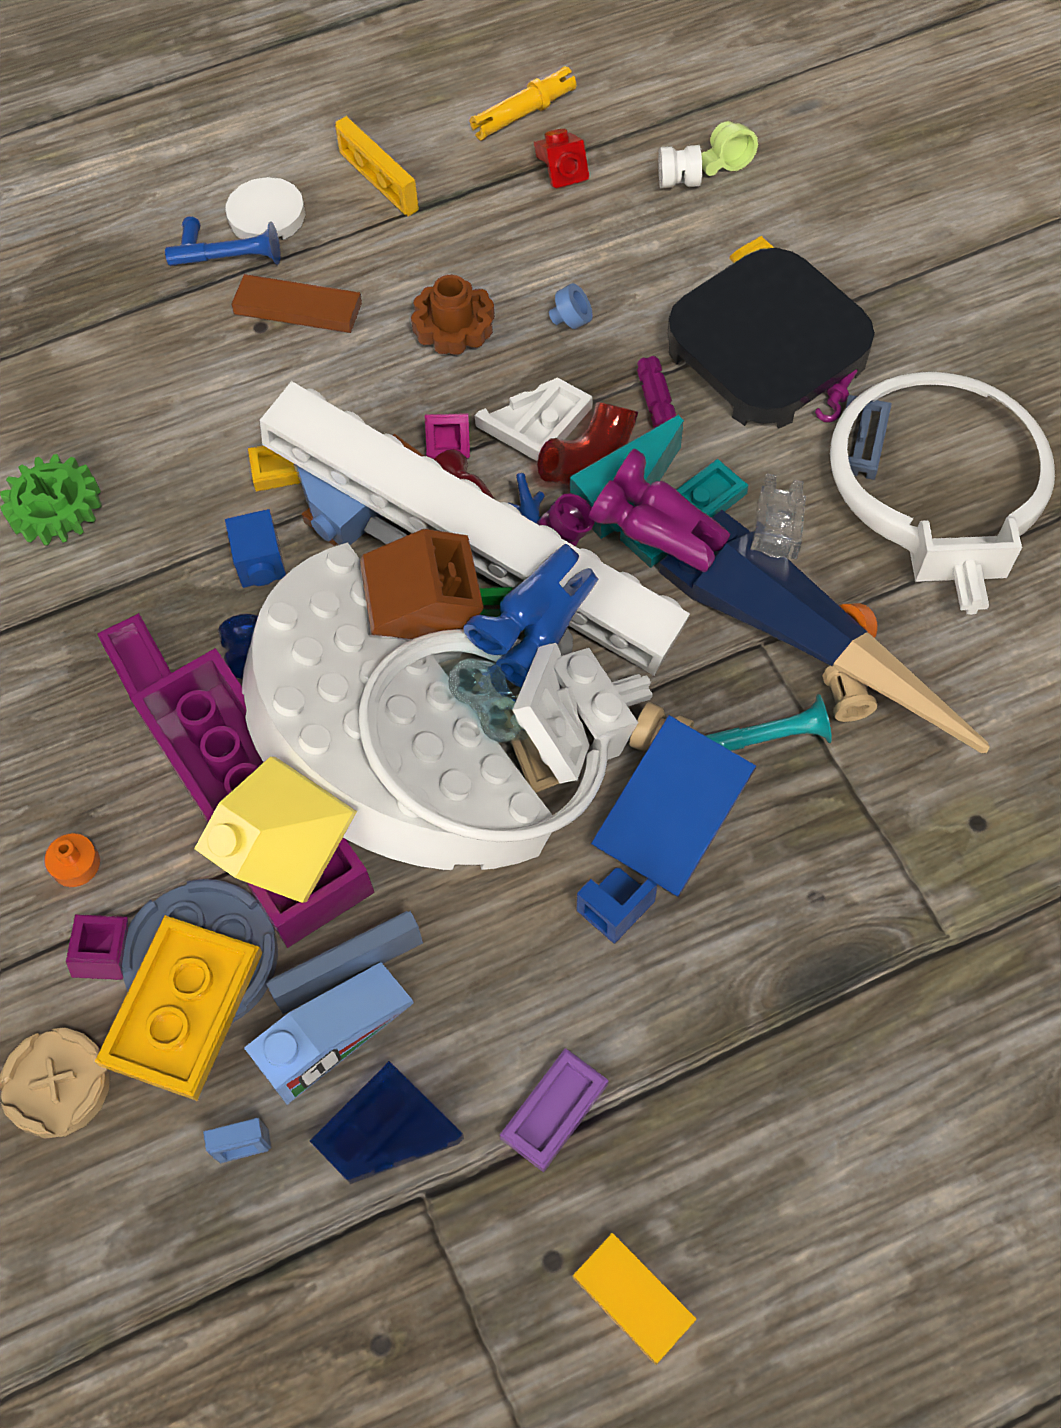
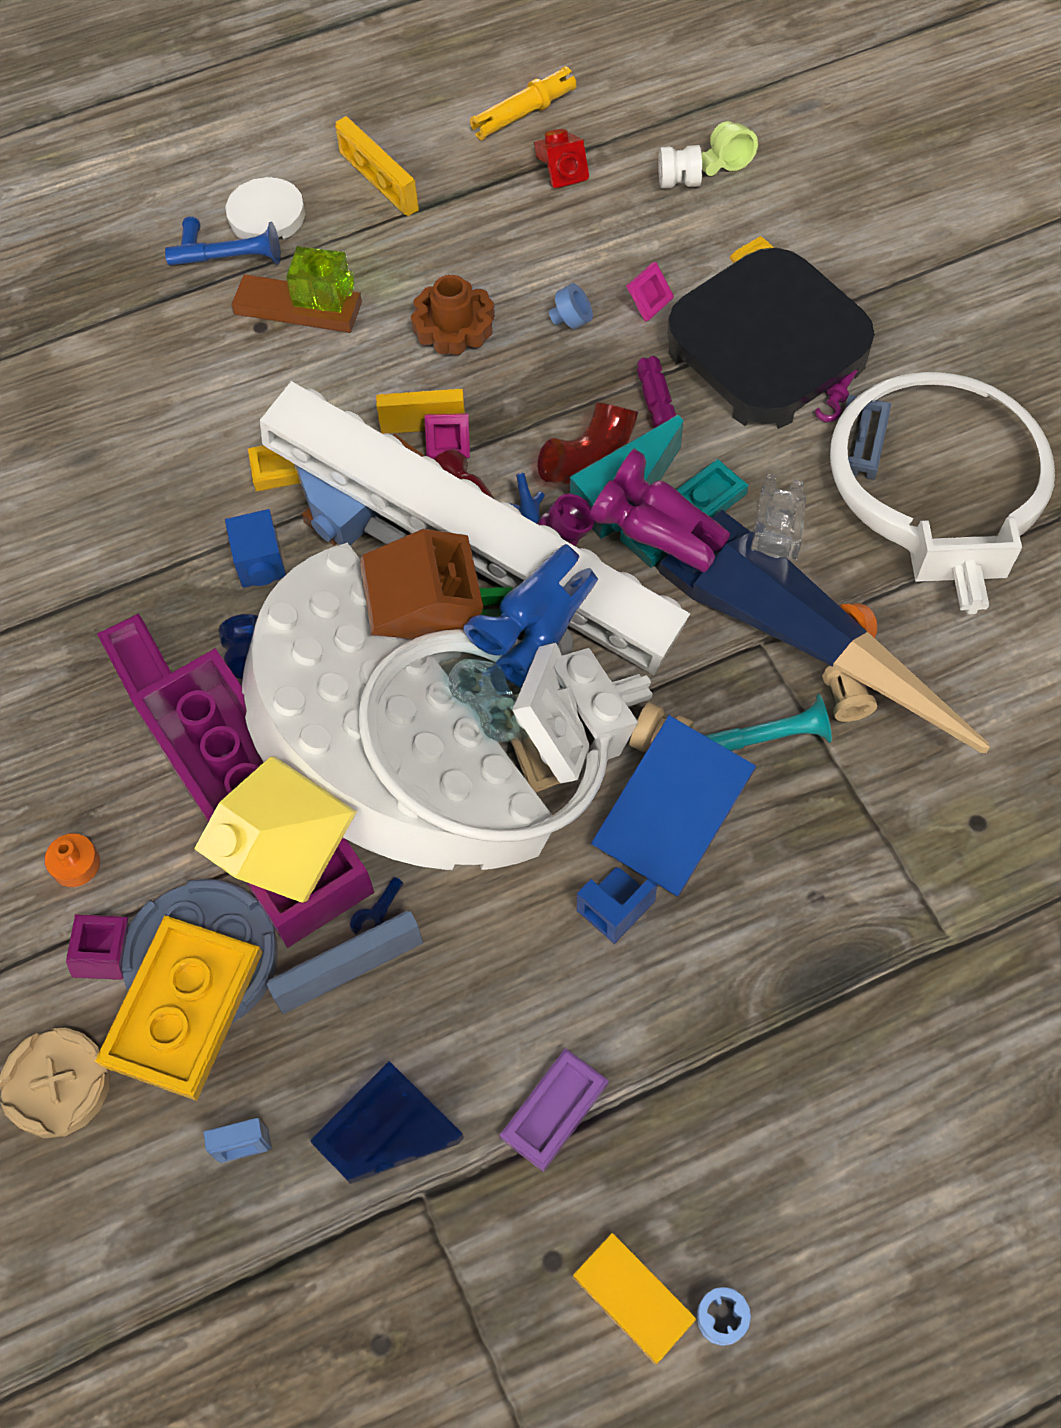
bright green gear [0,454,101,545] -> none
light blue slope [244,962,414,1105] -> none
white wing [475,378,593,464] -> none
none -> clear neon green brick [286,246,354,313]
none -> clear blue hand [350,877,404,934]
none -> yellow tile [376,389,465,434]
none -> dark pink slope [626,262,674,321]
none -> light blue bush [696,1287,751,1346]

